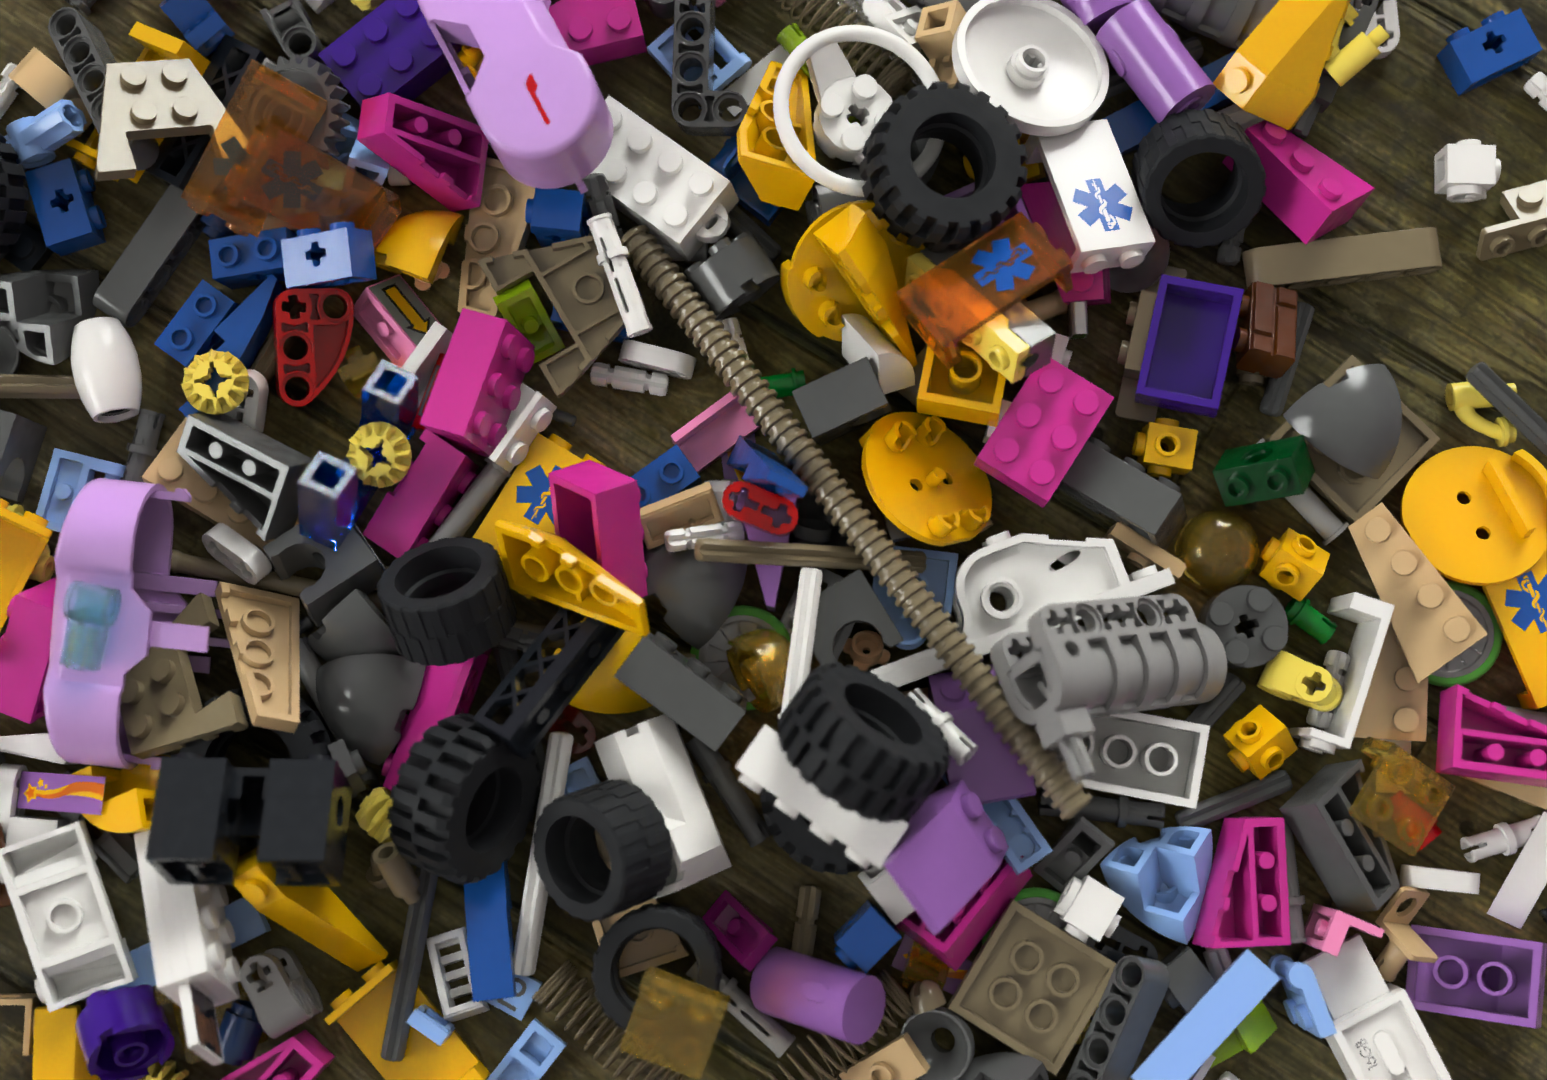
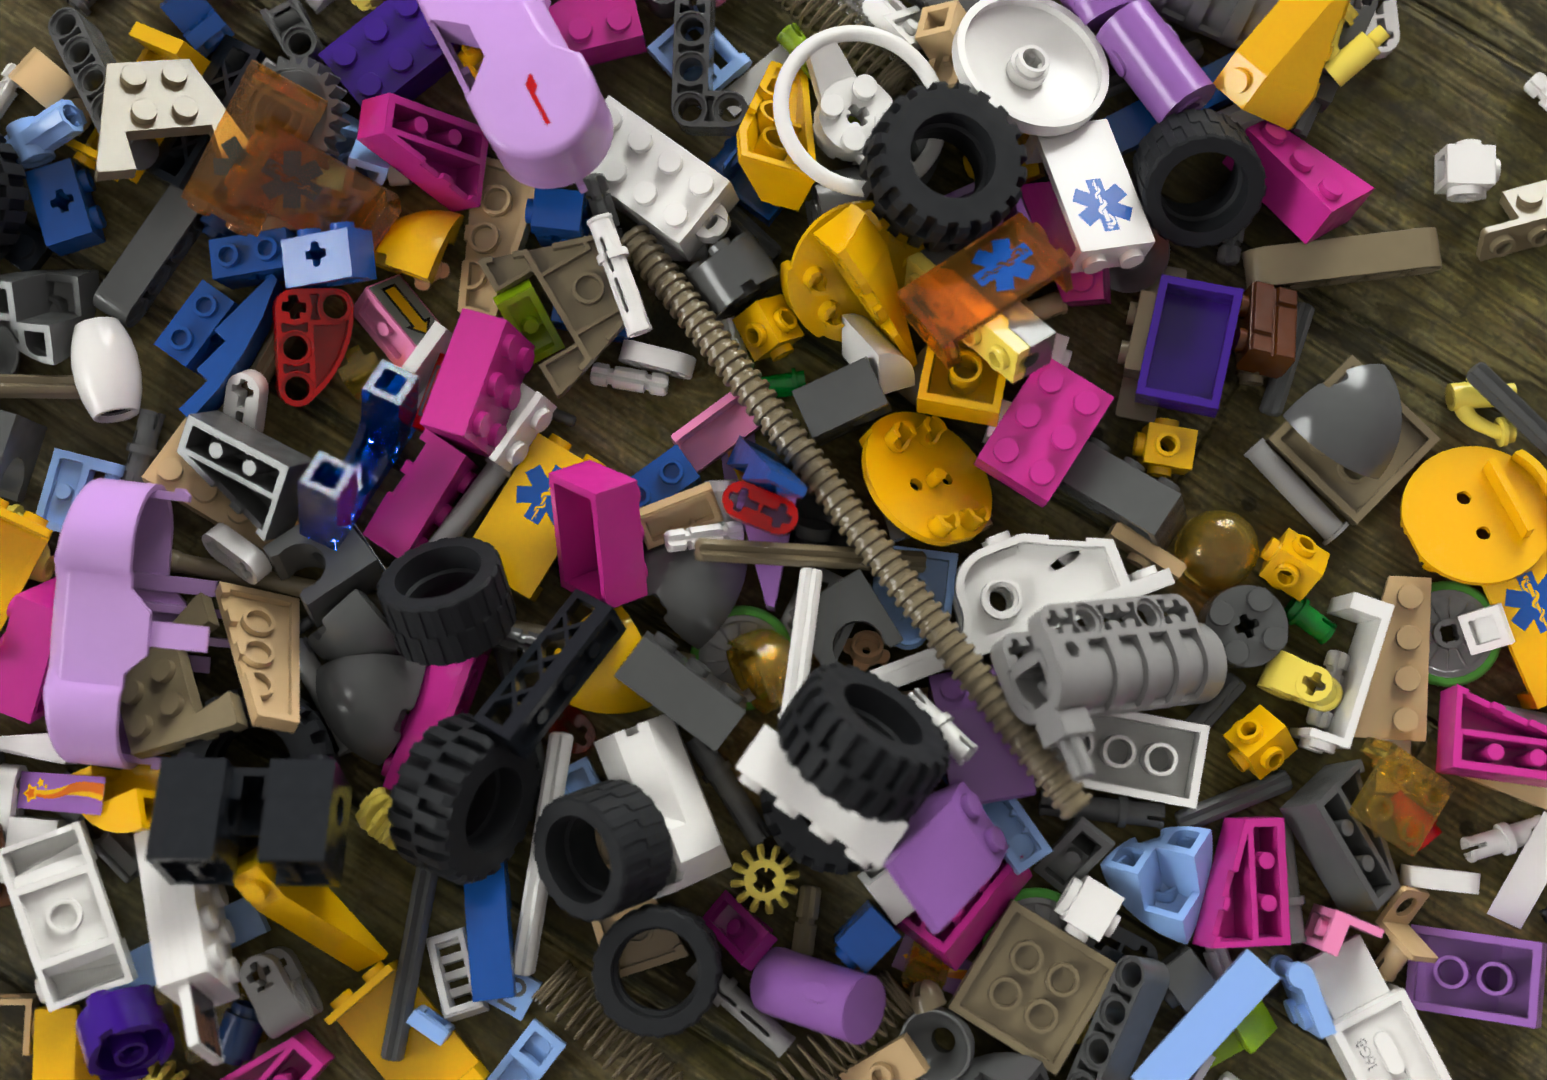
clear light blue piece [59,580,121,671] -> none
light yellow gear [181,349,249,415] -> none
dark grey plate [327,738,380,798] -> none
light yellow gear [345,422,412,488] -> none
dark tan plant [366,842,421,904] -> none
yellow wedge [493,520,650,637] -> none
clear yellow bracket [620,966,731,1080] -> none
flat silver piece [1068,301,1088,339] -> none
dark green brick [1213,435,1315,507] -> none
tan wing [1348,502,1488,683] -> none
blue brick [1437,8,1543,97] -> none
none -> light yellow gear [730,843,800,915]
none -> yellow brick [732,294,805,362]
none -> white tile [1457,602,1515,655]

